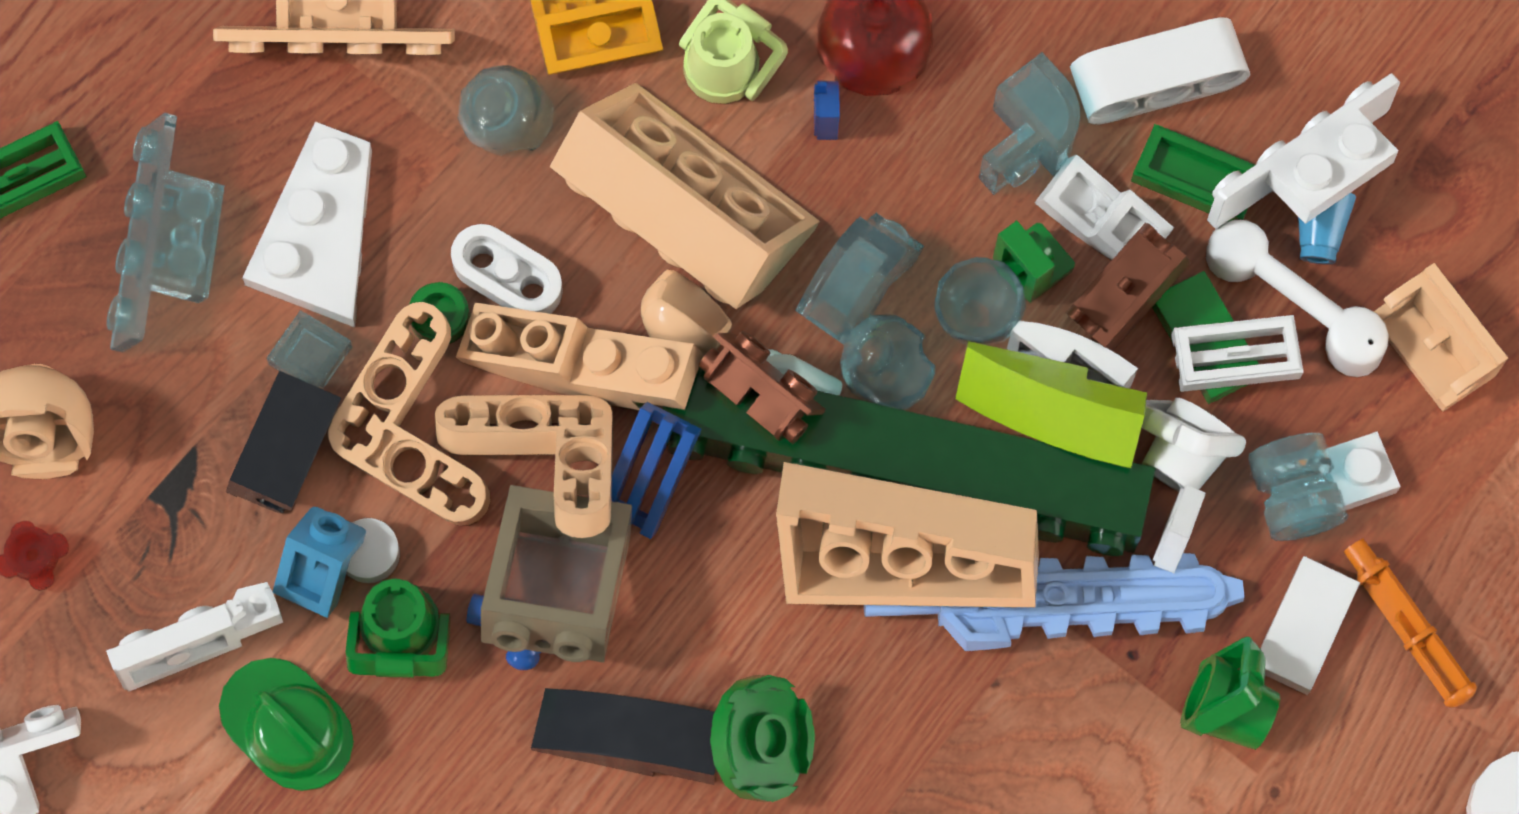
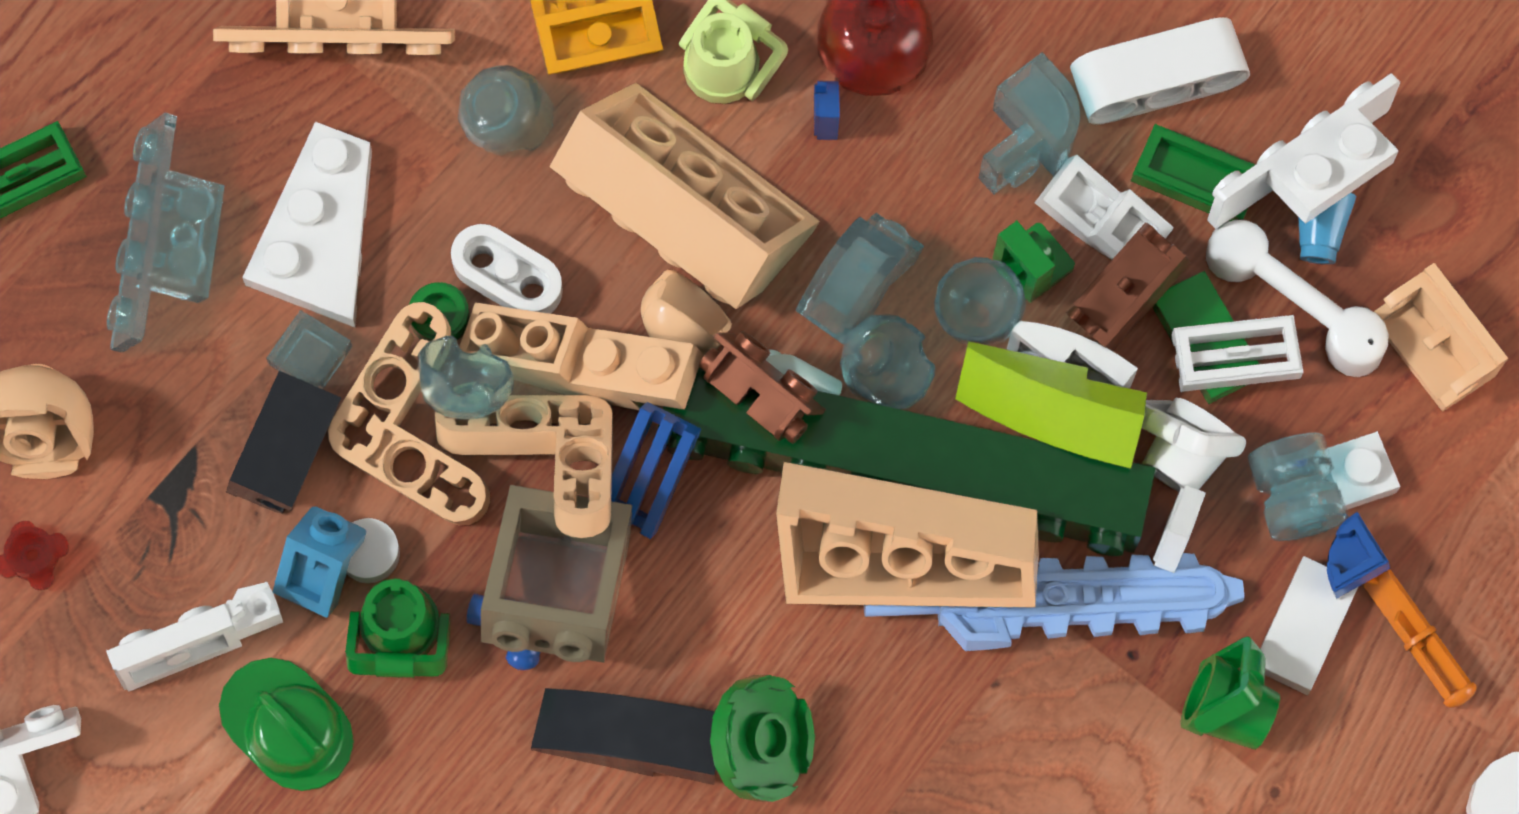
none -> clear light blue hair [418,336,514,420]
none -> blue tile [1327,512,1391,599]

